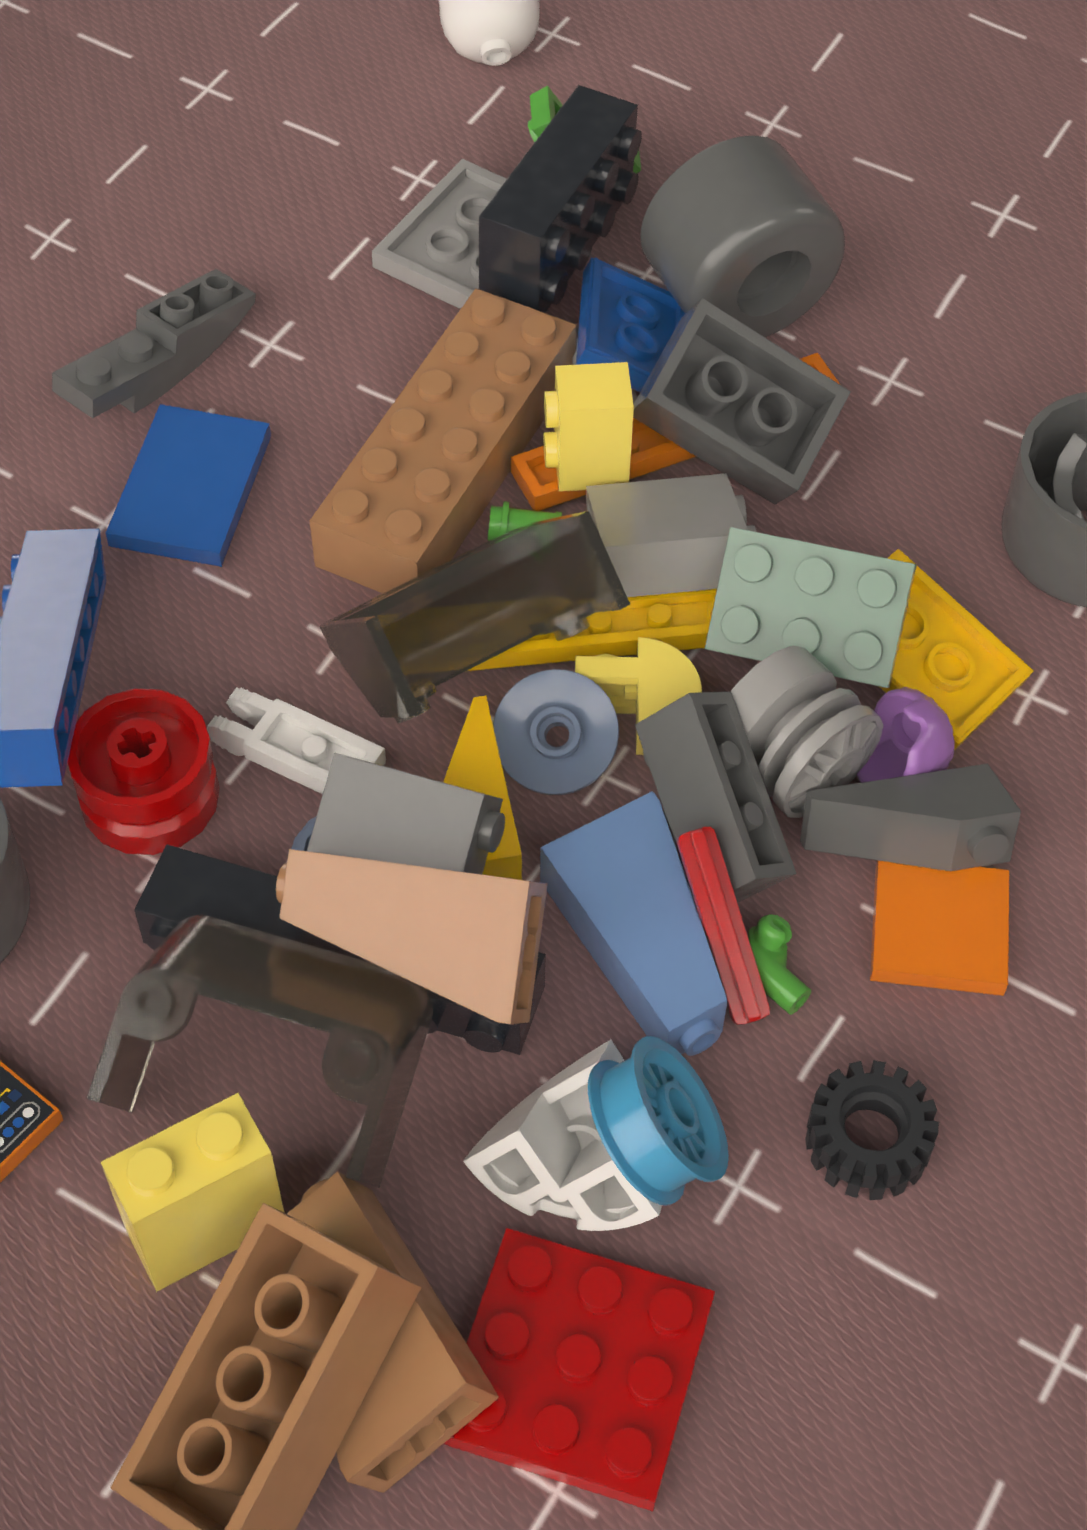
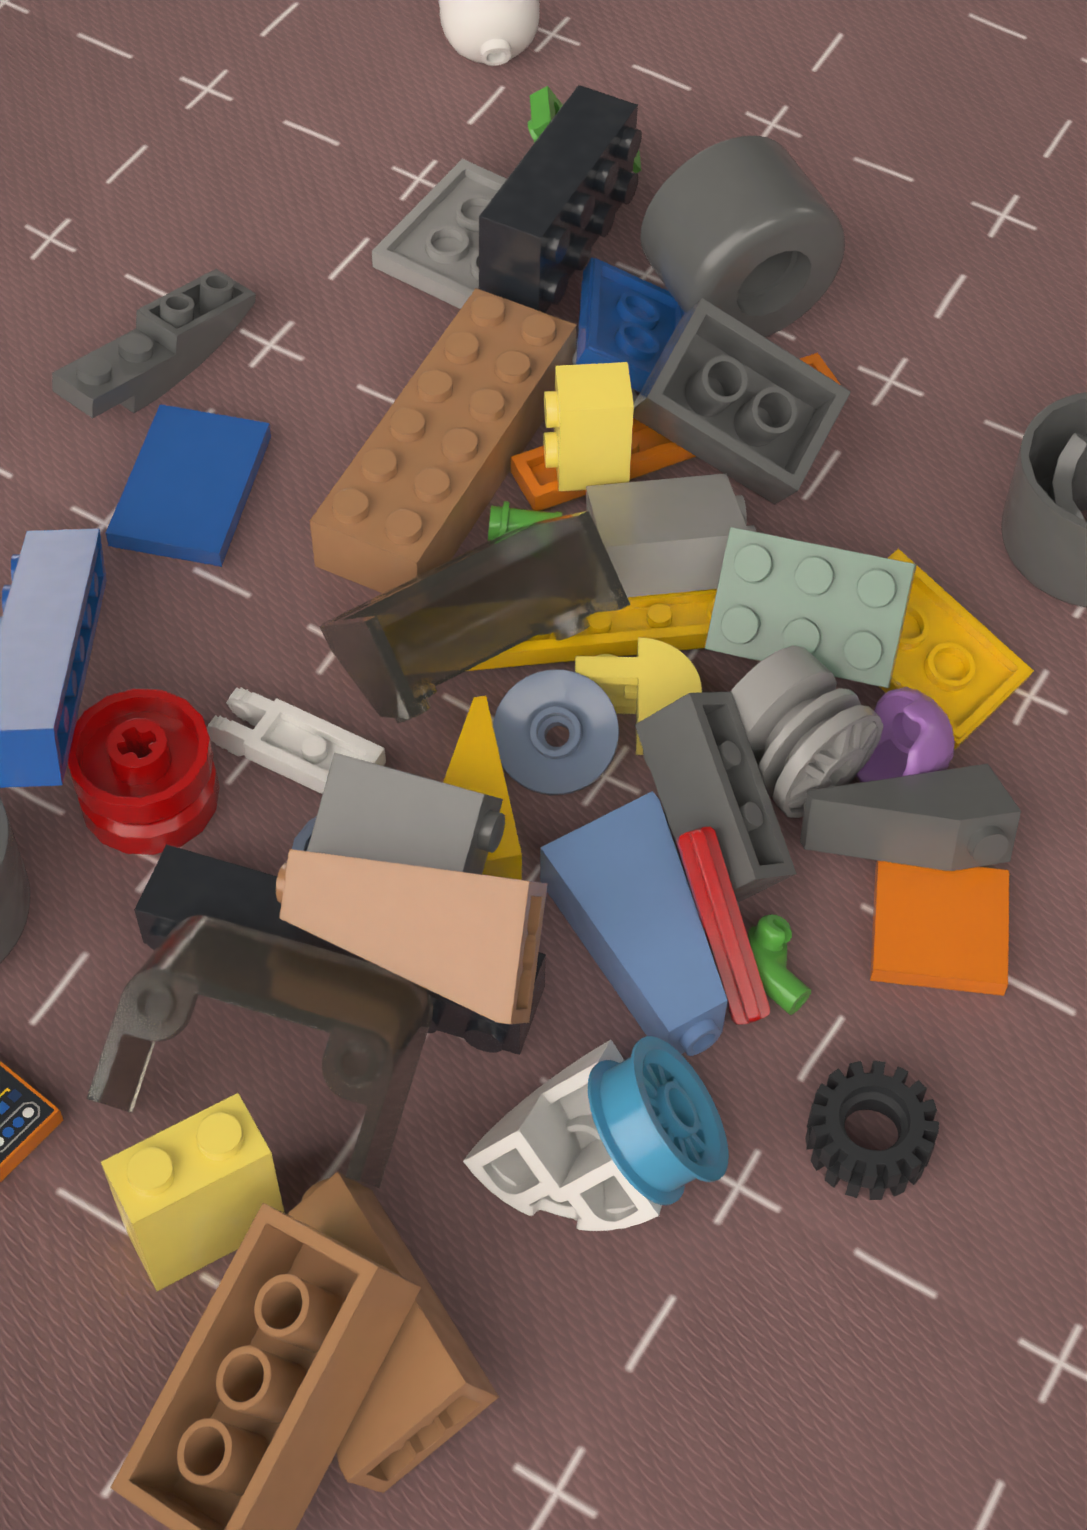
red plate [443,1228,715,1511] -> none

